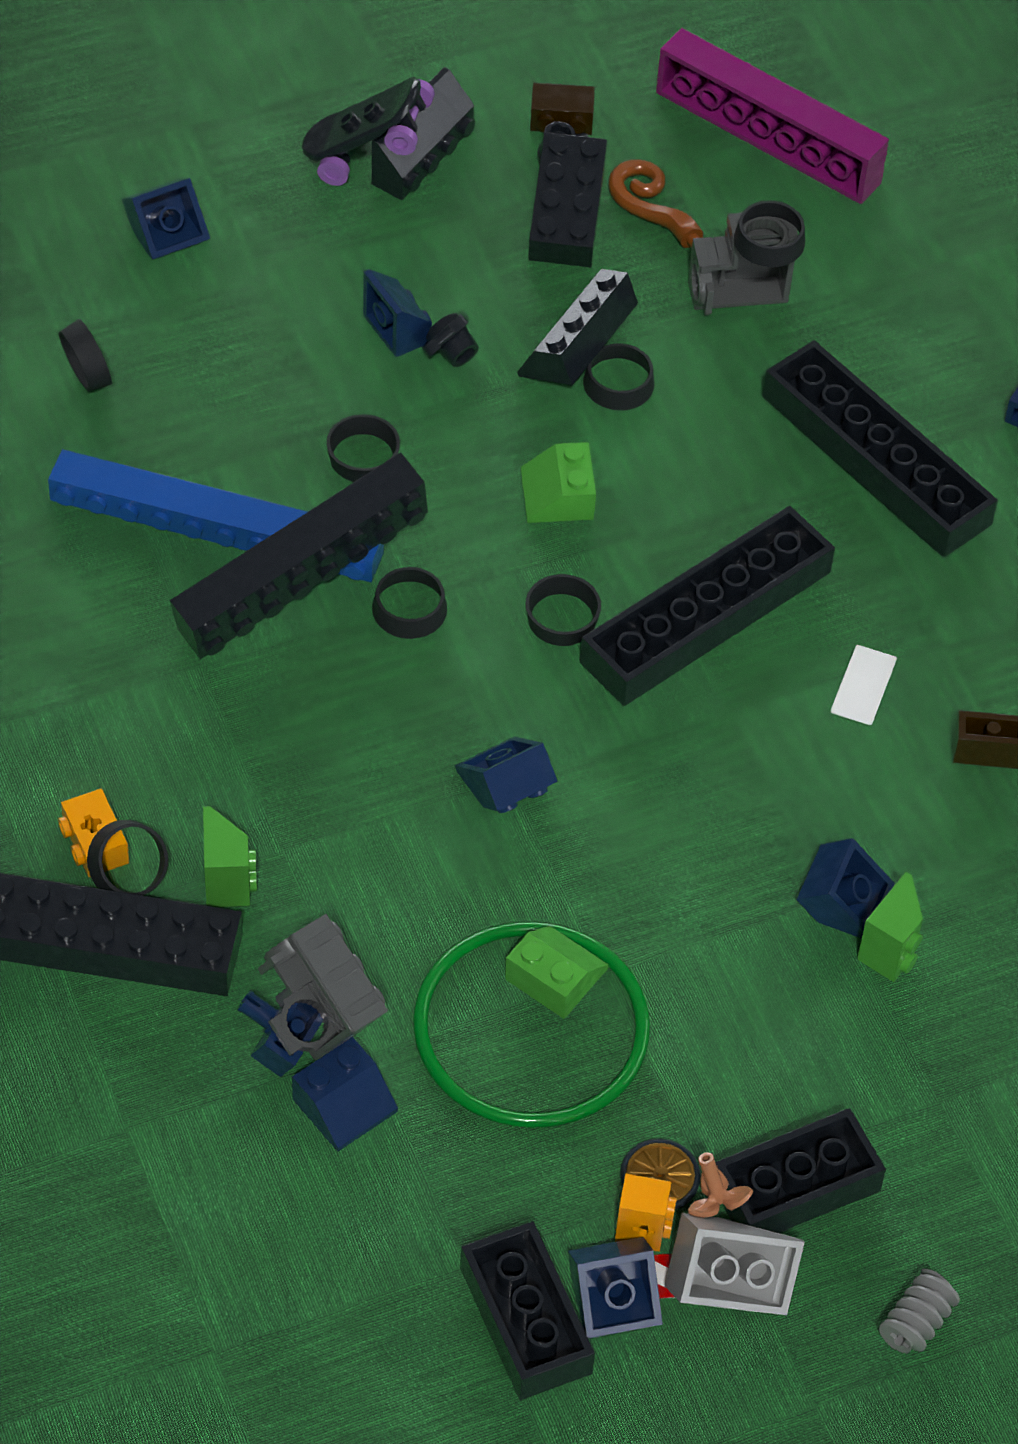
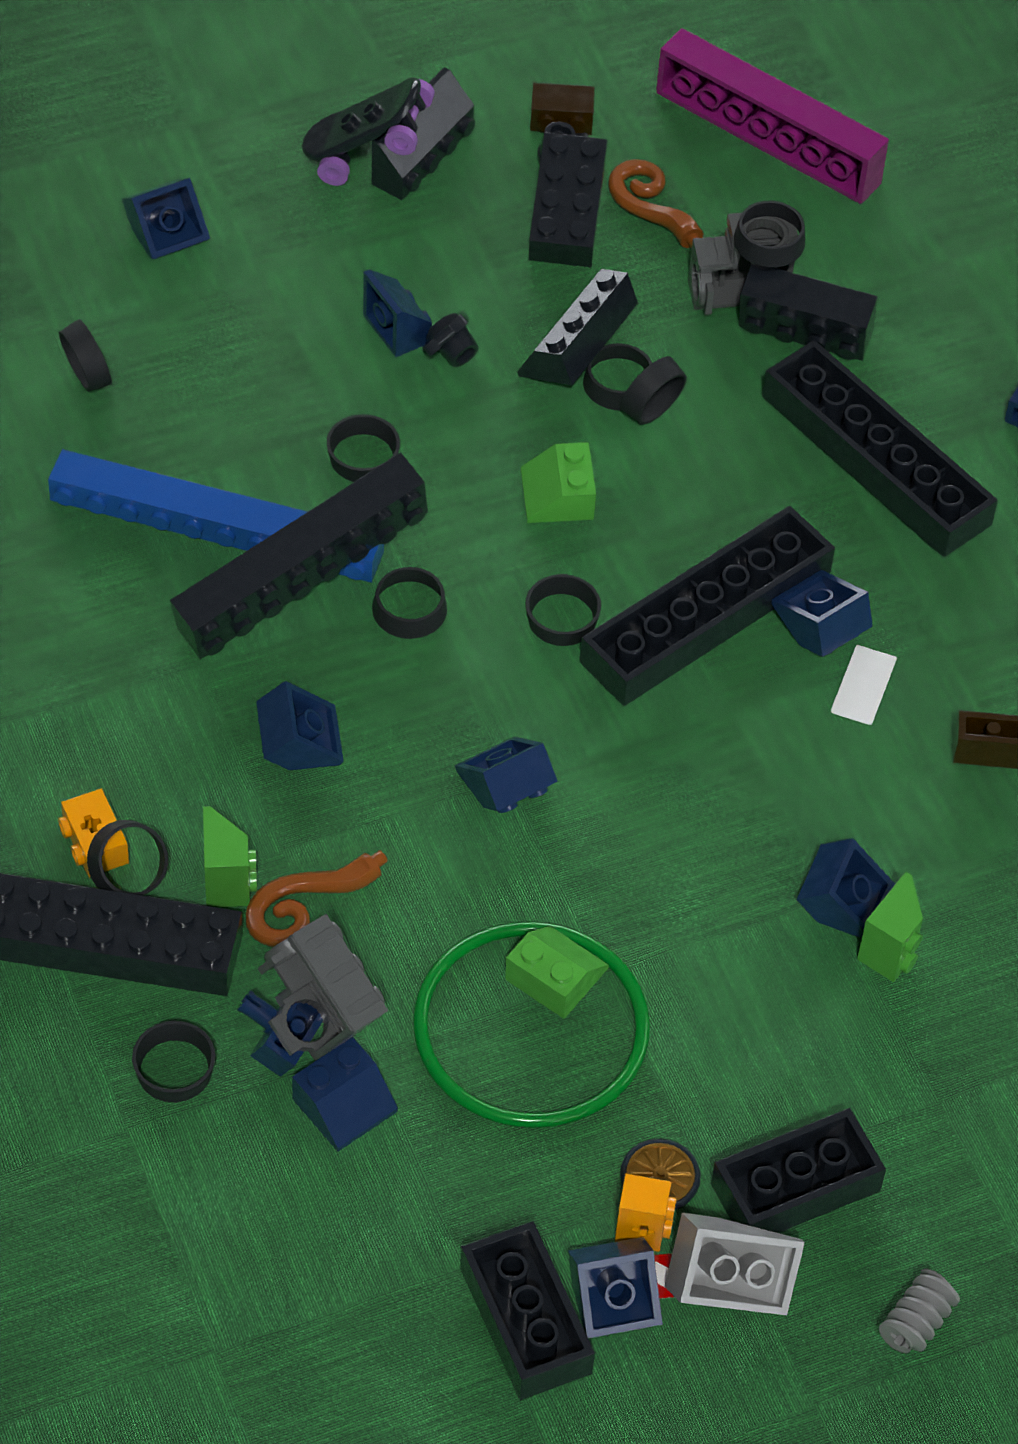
nougat plant [688,1153,753,1218] -> none
none -> black tyre [132,1021,215,1103]
none -> dark orange plant [245,850,388,947]
none -> dark blue slope [256,681,344,770]
none -> black tyre [621,356,687,424]
none -> black brick [739,264,878,361]
none -> dark blue slope [771,570,873,657]

